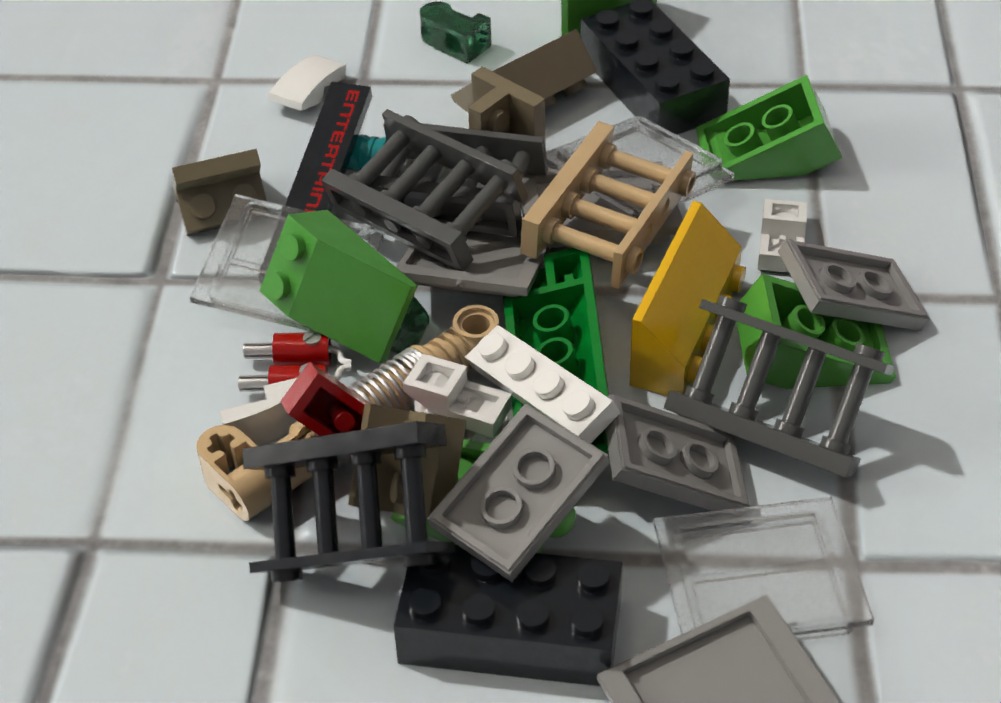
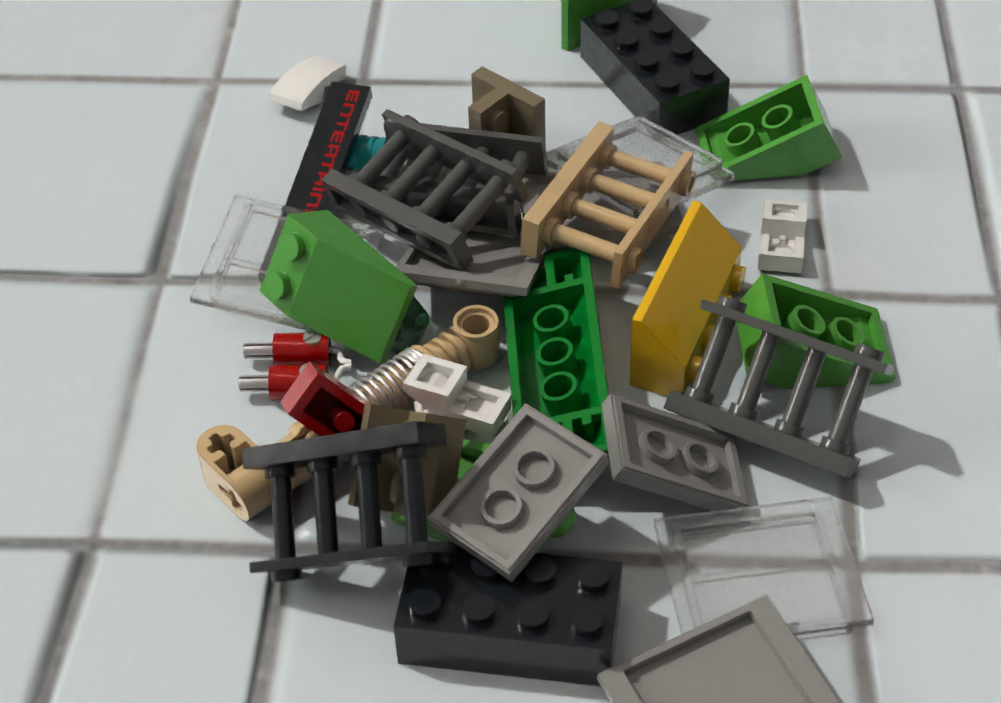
dark tan bracket [172,148,270,235] -> none
white slope [219,378,297,446] -> none
clear green leg [419,1,492,64] -> none
dark tan slope [451,29,598,113] -> none
white plate [465,325,621,444] -> none
light grey tile [778,240,930,331] -> none

